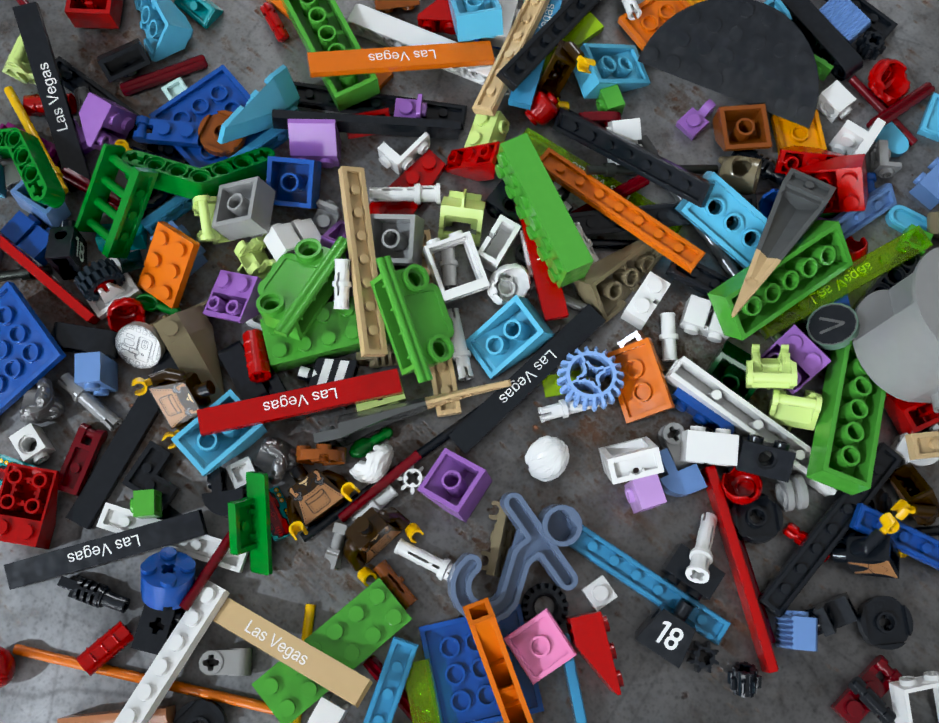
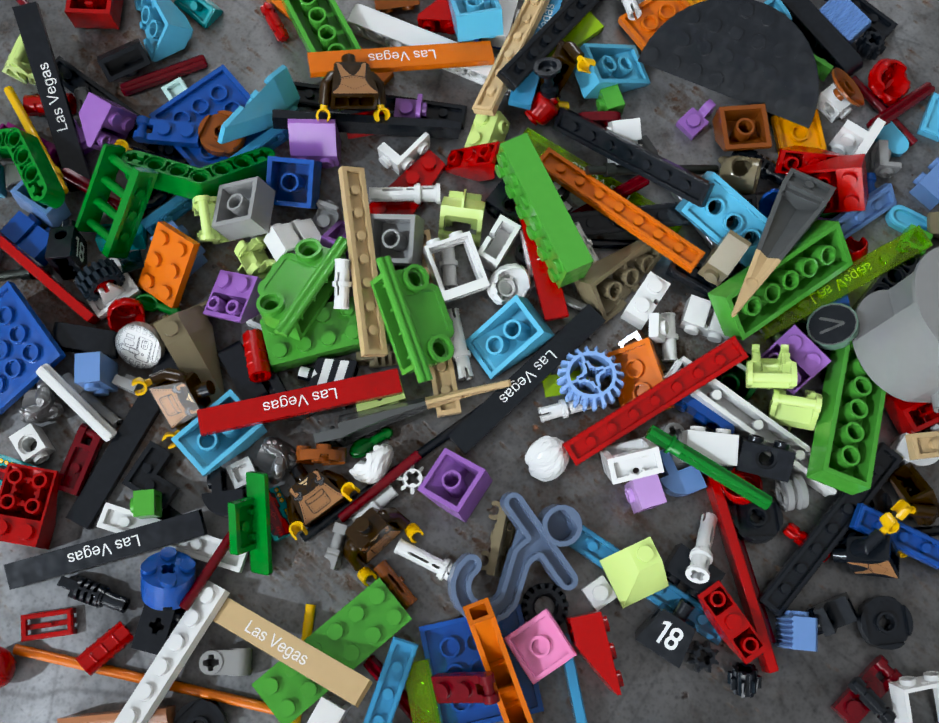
none -> red tile [21,608,77,642]
none -> white axle [36,363,117,442]
none -> light grey plate [111,374,143,395]
none -> dark brown torso [316,53,390,122]
none -> dark red plate [431,671,500,705]
none -> black piece [533,57,562,99]
none -> red tile [562,336,749,466]
none -> yellowish green slope [599,537,669,609]
none -> green axle [645,425,773,510]
none -> white plate [649,313,669,343]
none -> red slope [697,580,768,664]
none -> slope [698,229,752,287]
none -> dark orange dish [832,68,865,107]

